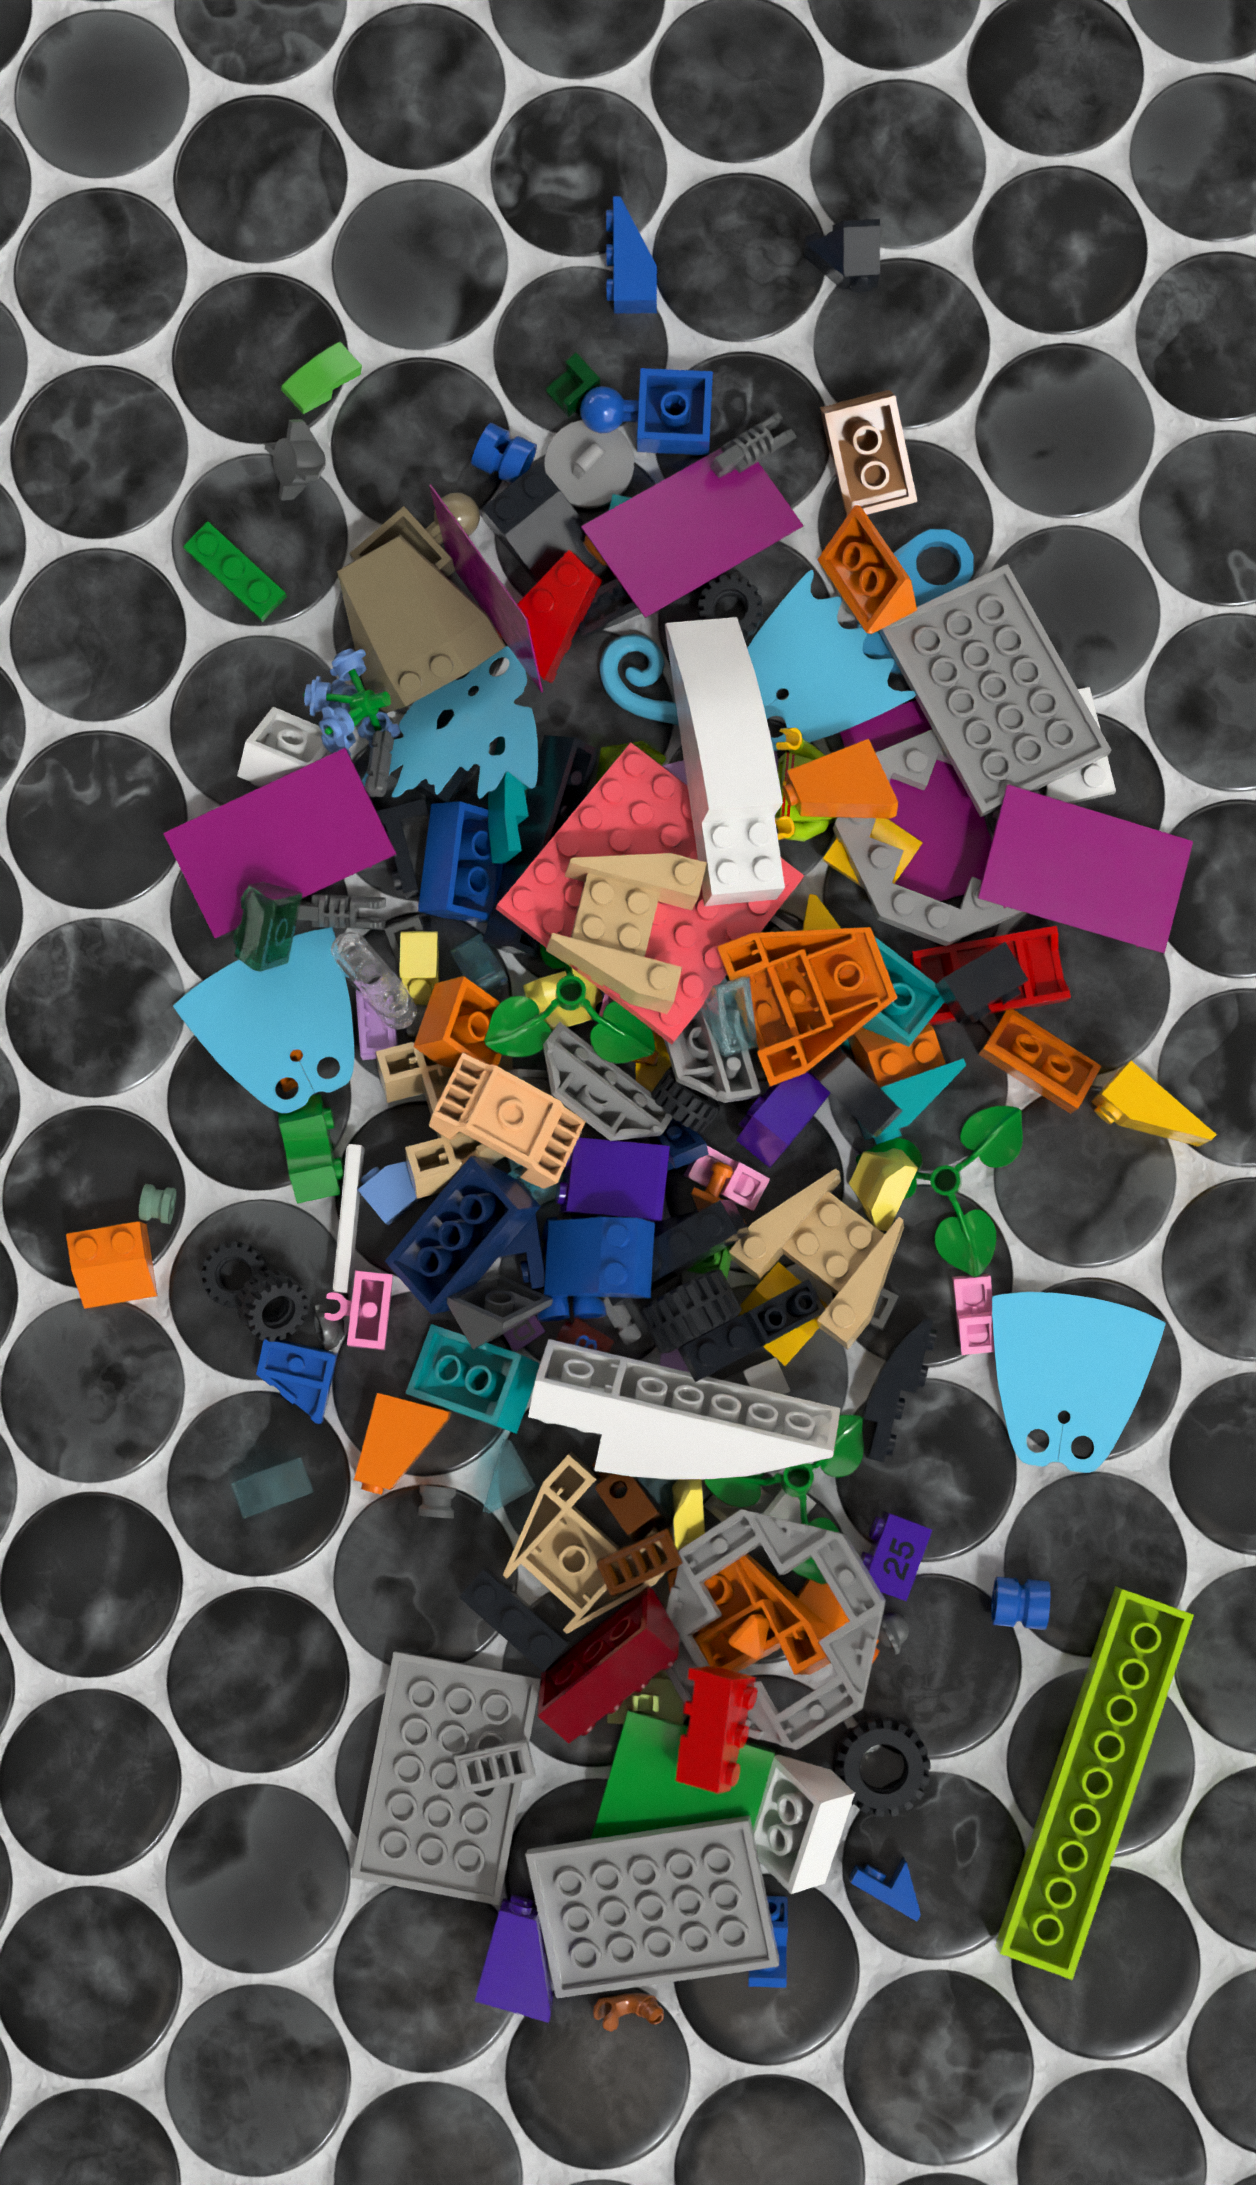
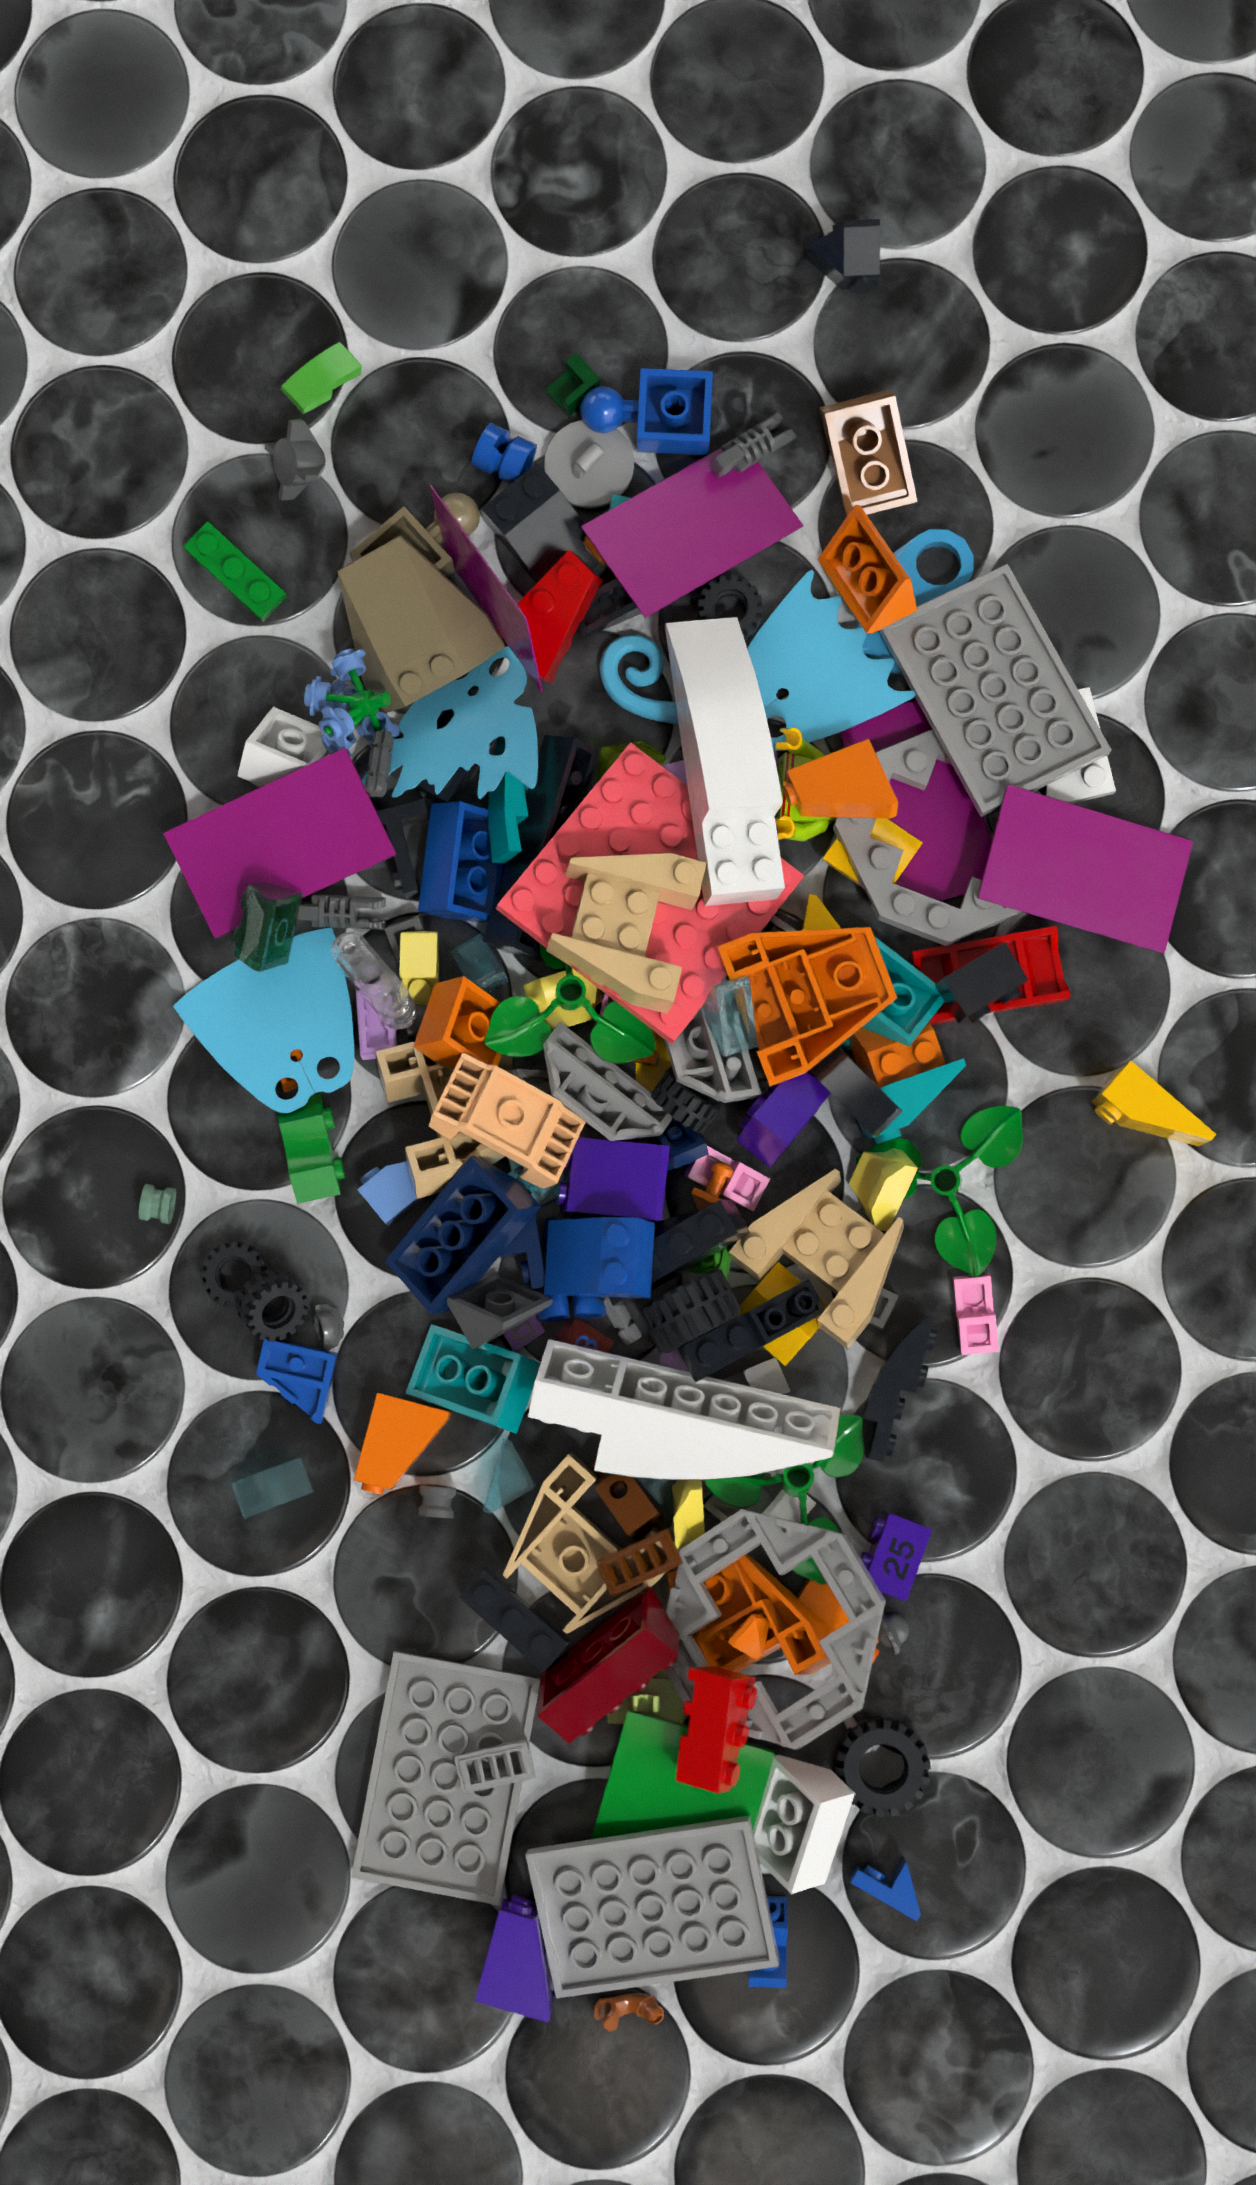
orange slope [66,1221,158,1309] -> none
bright pink brick [324,1271,393,1350] -> none
white tile [333,1144,365,1294] -> none
blue slope [606,197,657,313] -> none
orange slope [978,1009,1101,1114] -> none
blue wheel [991,1576,1050,1630] -> none
medium azure piece [992,1292,1166,1473] -> none
lime brick [995,1587,1194,1980] -> none

